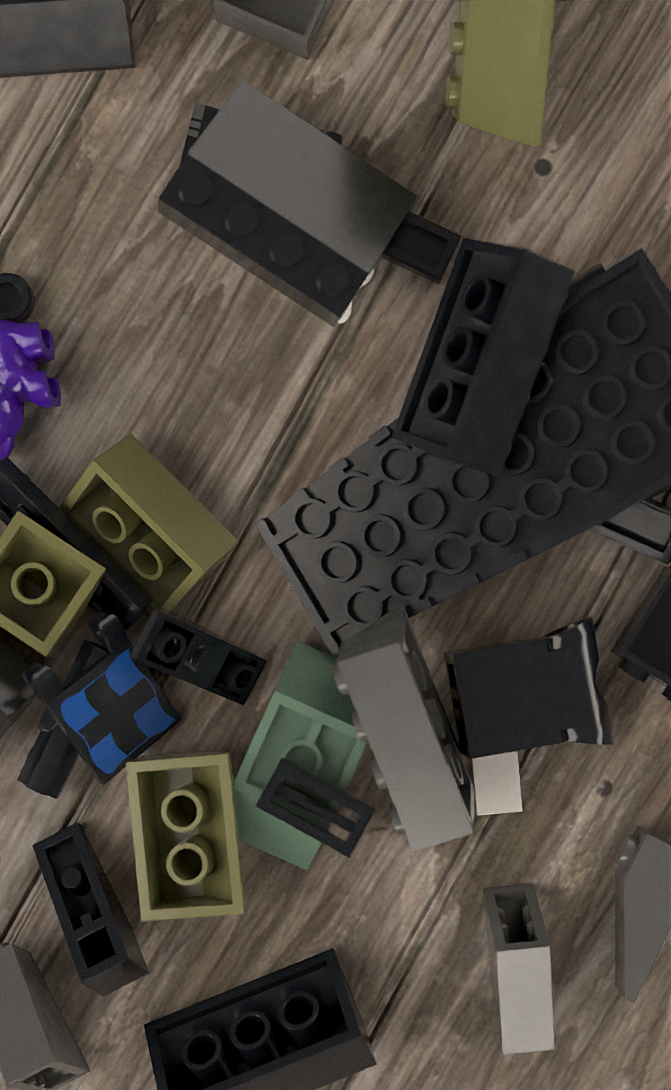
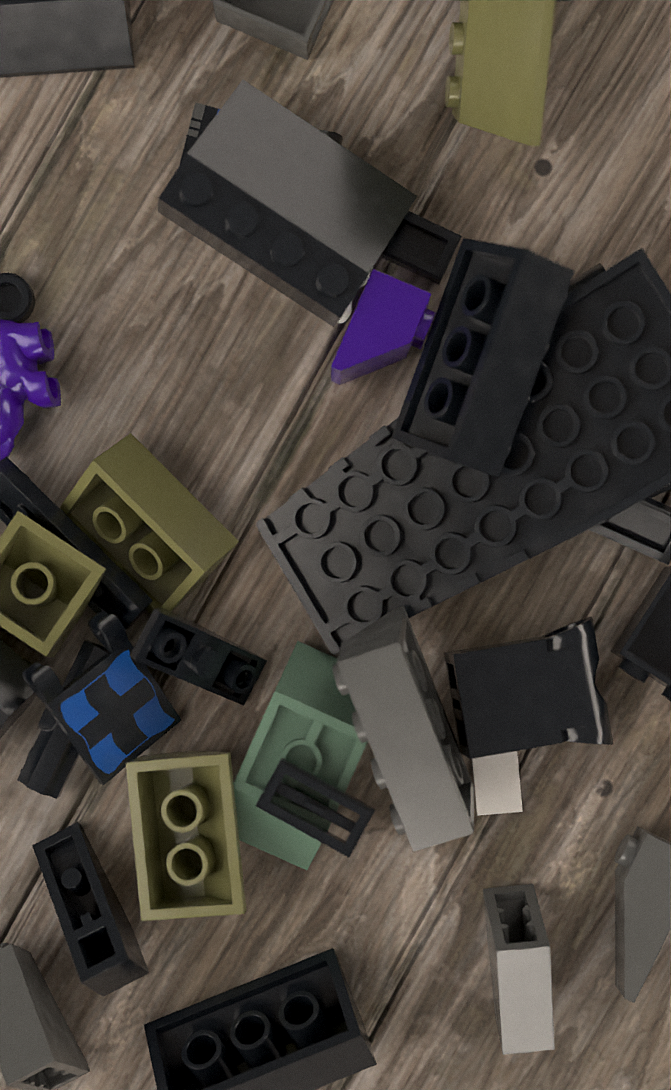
none -> dark purple slope [331,269,436,385]

